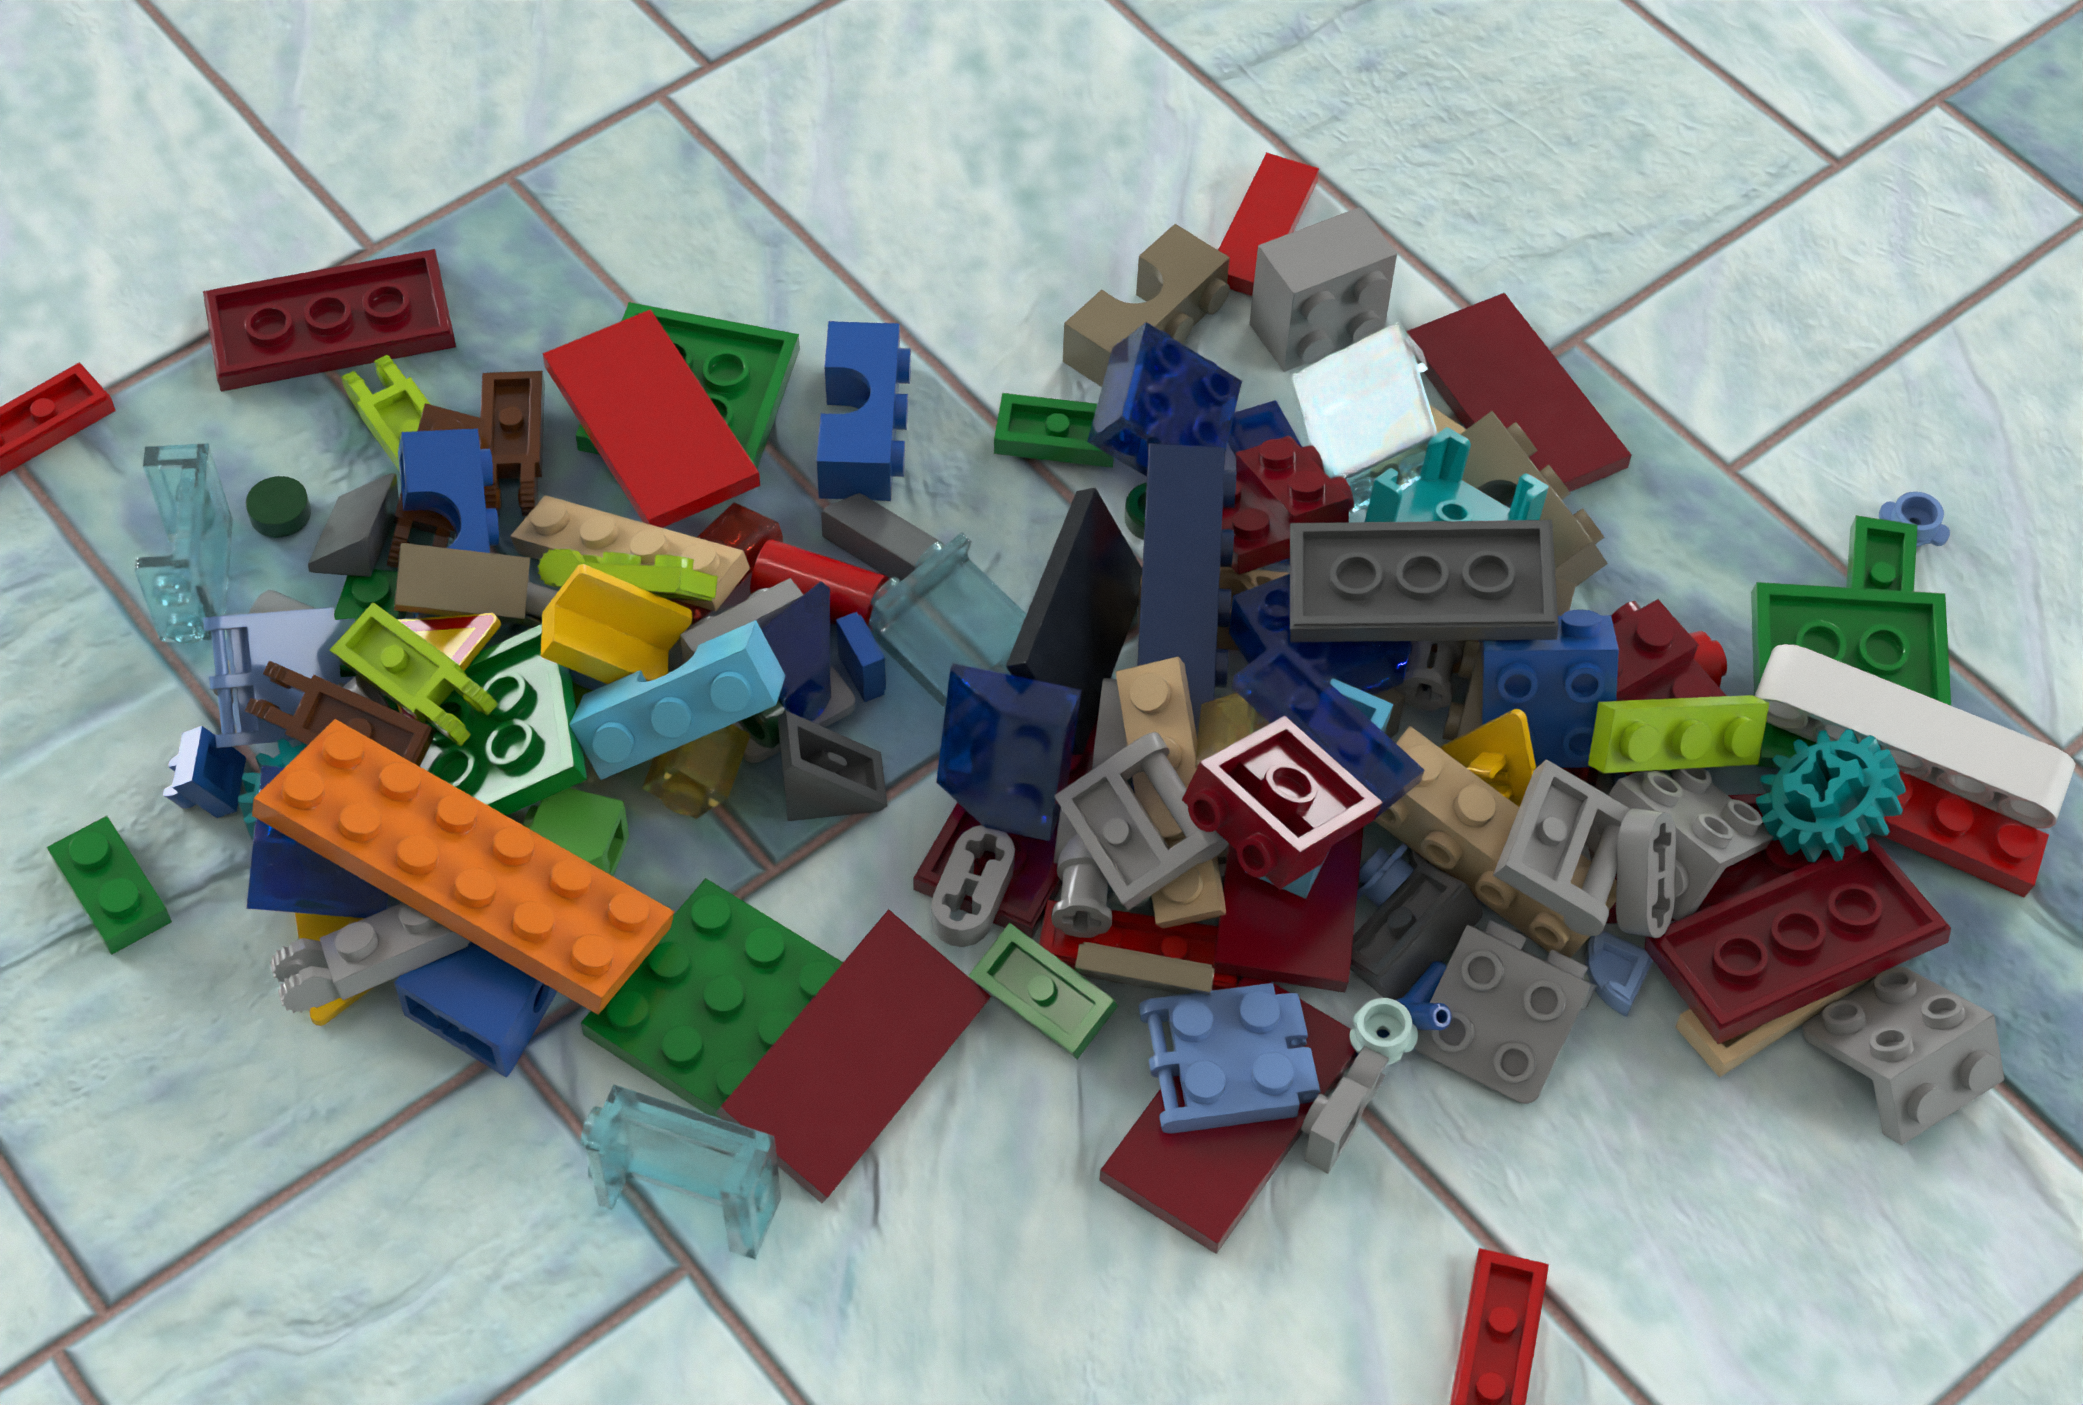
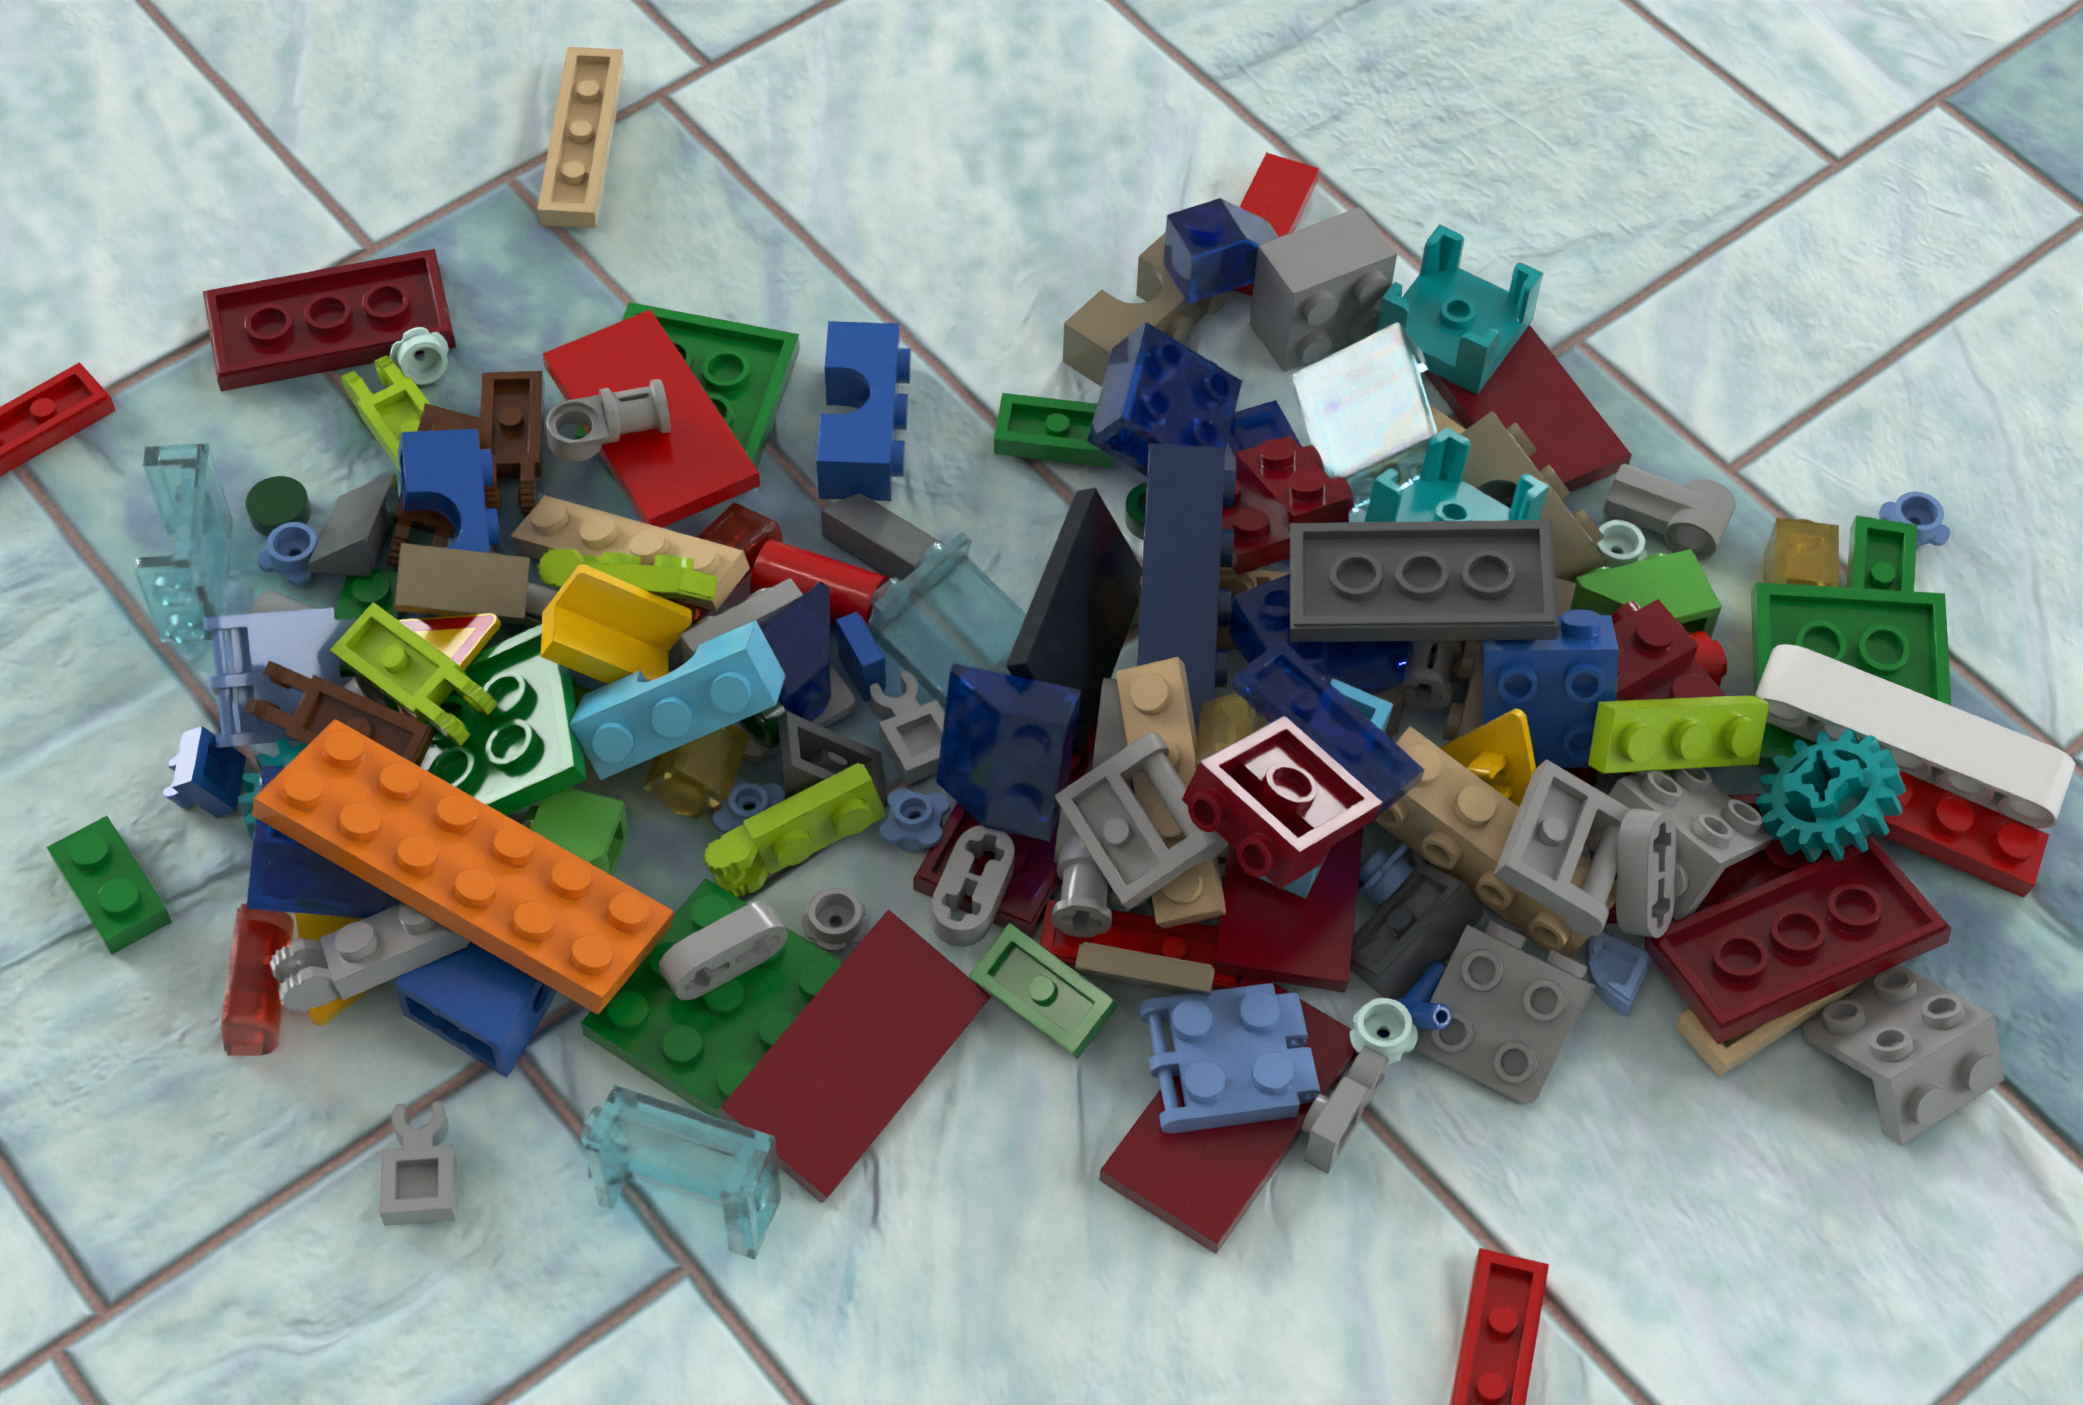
none -> clear red brick [221,904,294,1056]
none -> medium blue plate [258,522,320,586]
none -> light grey plate [380,1101,457,1226]
none -> light aqua plate [390,327,449,385]
none -> tan plate [537,47,625,228]
none -> light grey connector [546,379,671,462]
none -> light grey beam [658,901,788,1000]
none -> lime hinge [703,763,887,897]
none -> medium blue plate [713,777,785,834]
none -> light grey plate [802,888,868,952]
none -> light grey plate [870,670,965,785]
none -> medium blue plate [879,788,951,852]
none -> clear blue slope [1163,198,1279,304]
none -> teal panel [1374,224,1543,395]
none -> bright green slope [1570,549,1722,638]
none -> light aqua plate [1595,520,1648,568]
none -> light grey piece [1603,464,1736,560]
none -> clear yellow brick [1763,517,1839,587]

